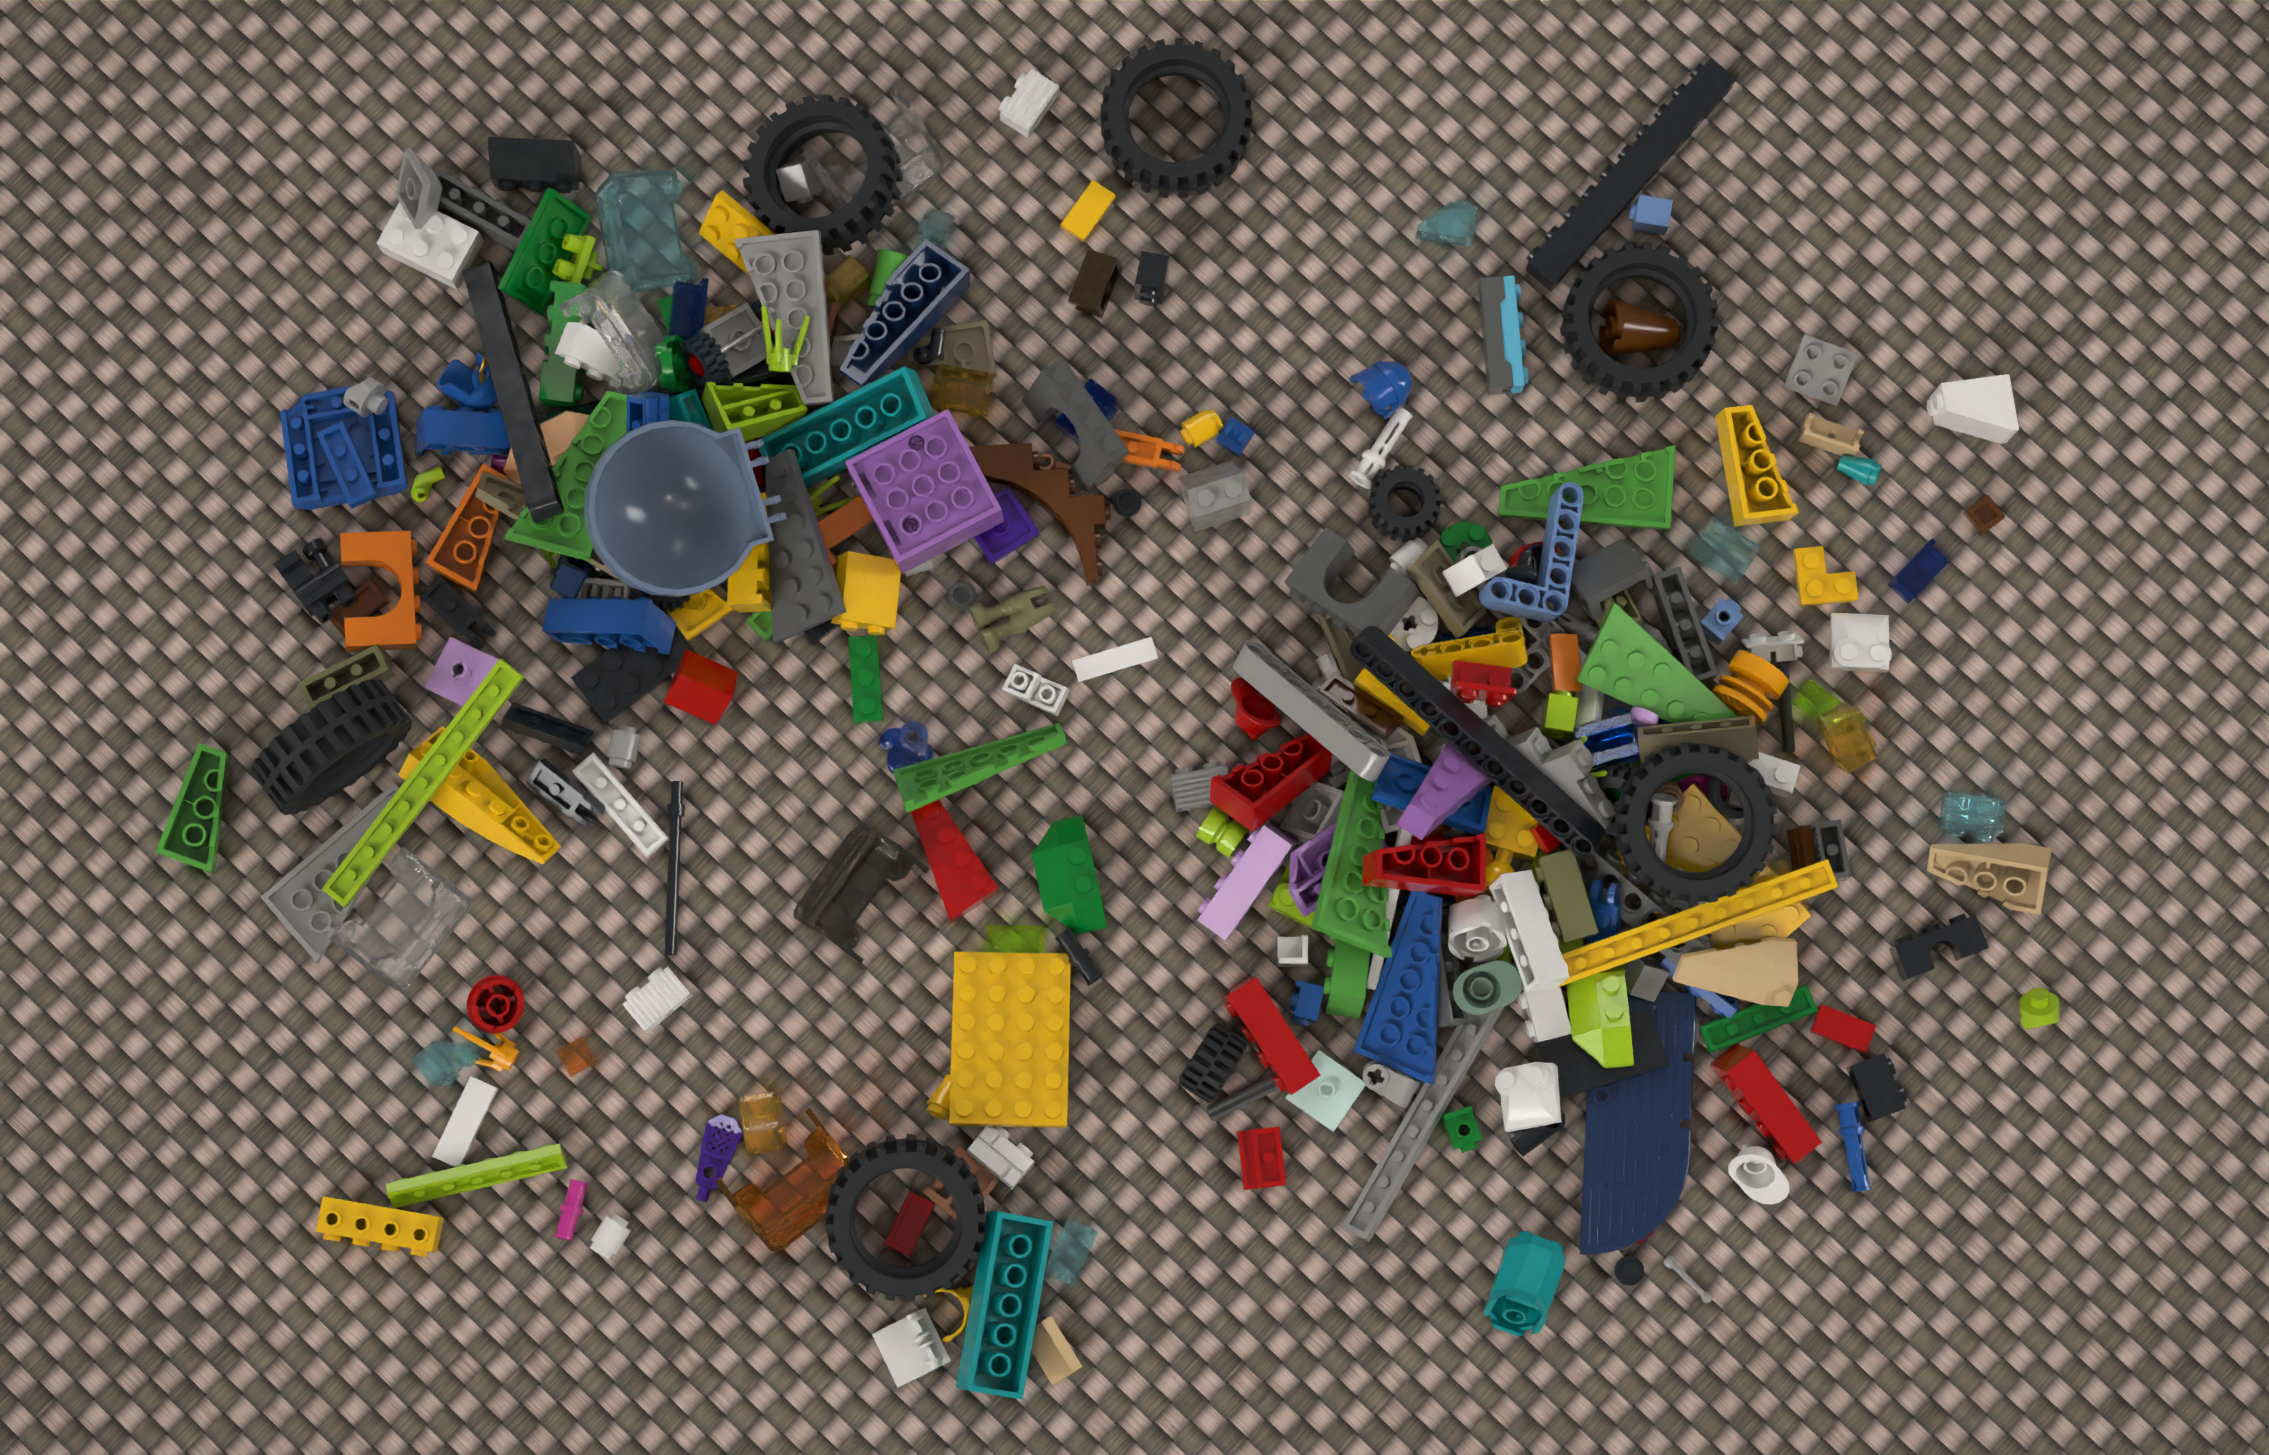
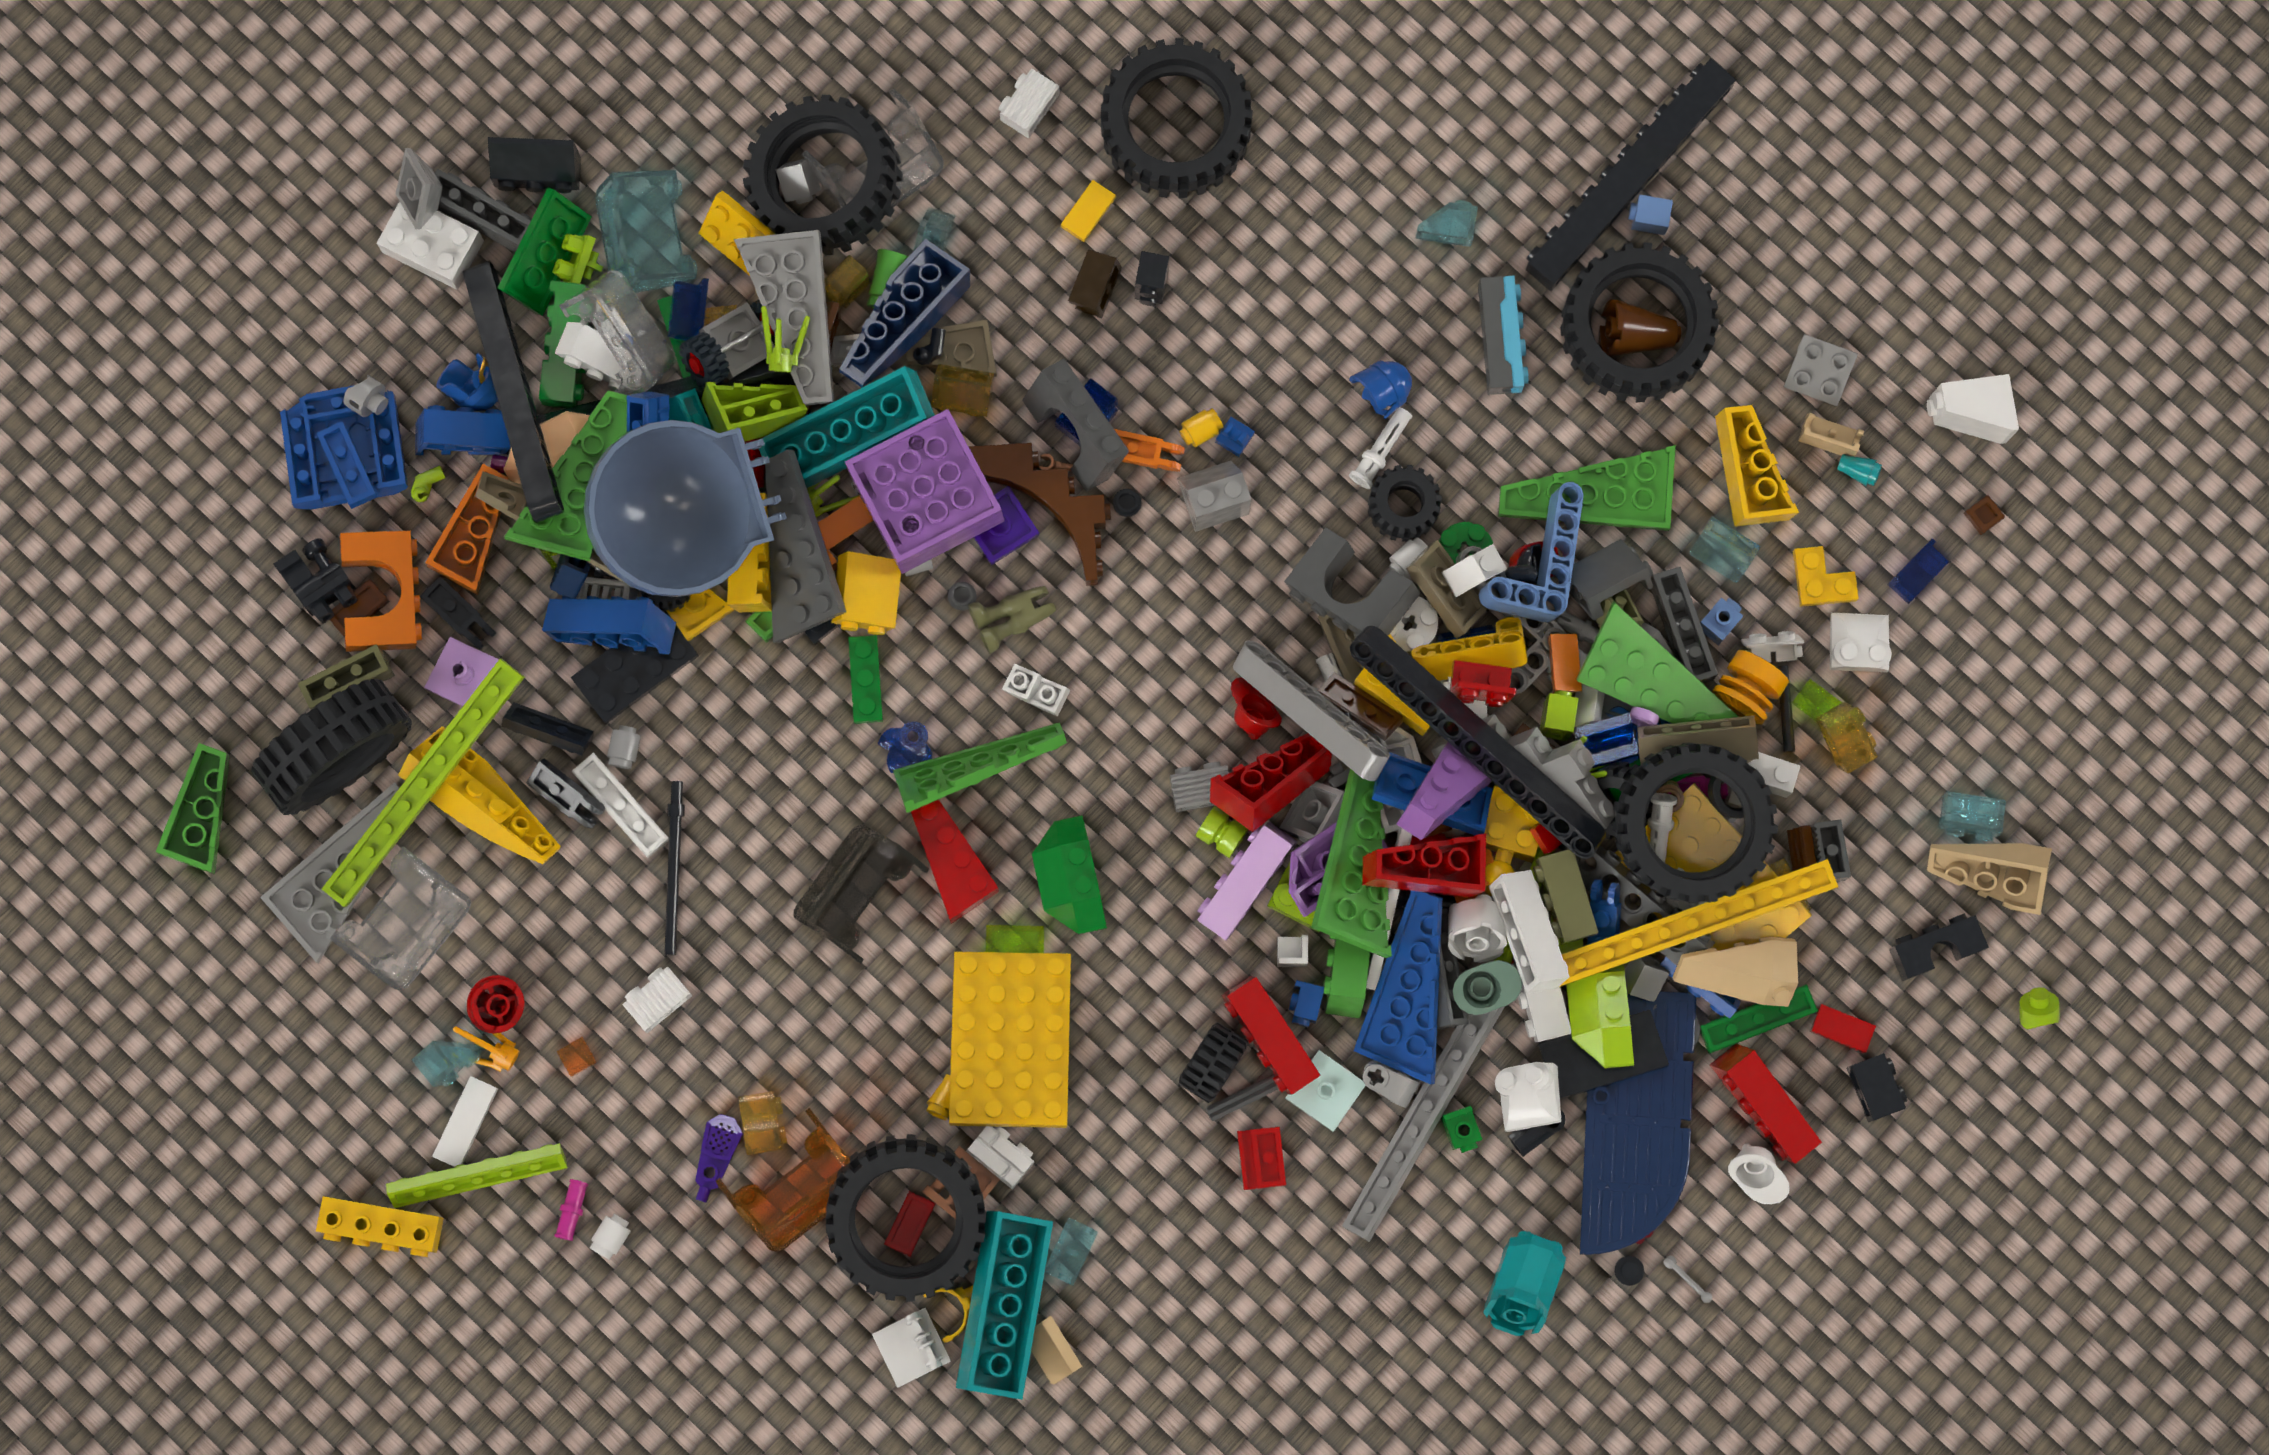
green plate [655,335,690,393] -> none
red slope [663,649,738,725] -> none
black pin [1055,928,1104,986] -> none
white sticker [1072,637,1158,682] -> none
blue pin [1834,1101,1871,1192] -> none

